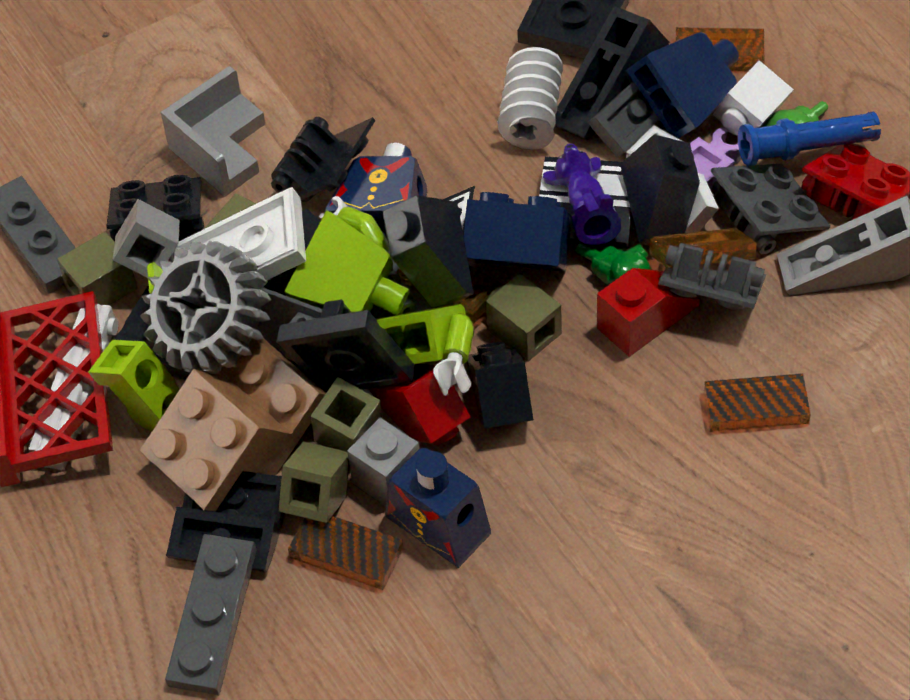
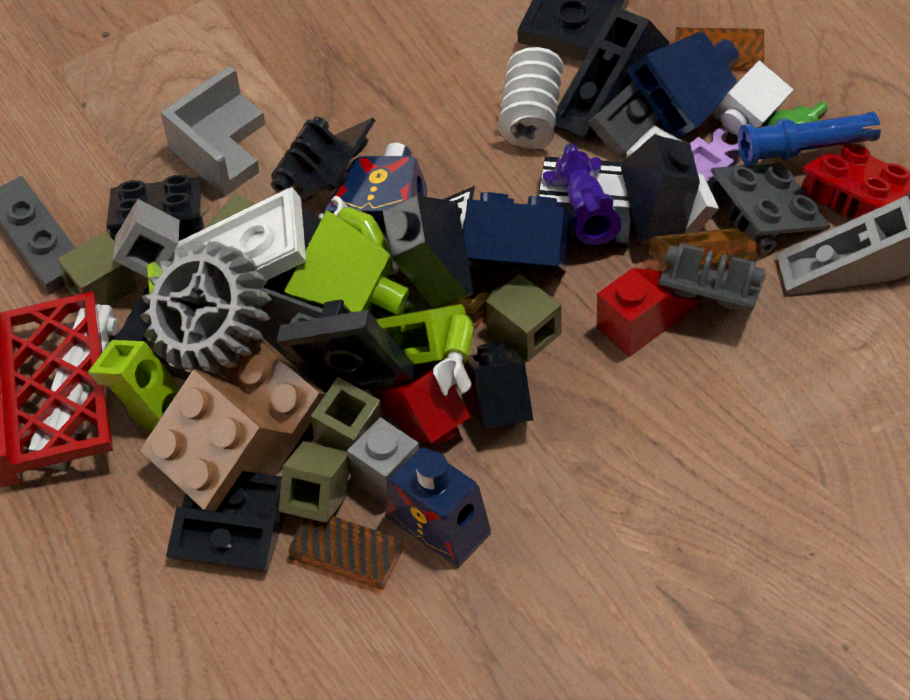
dark grey plate [165,534,257,695] -> none
green piece [575,243,651,286] -> none
clear orange tile [704,373,811,432] -> none

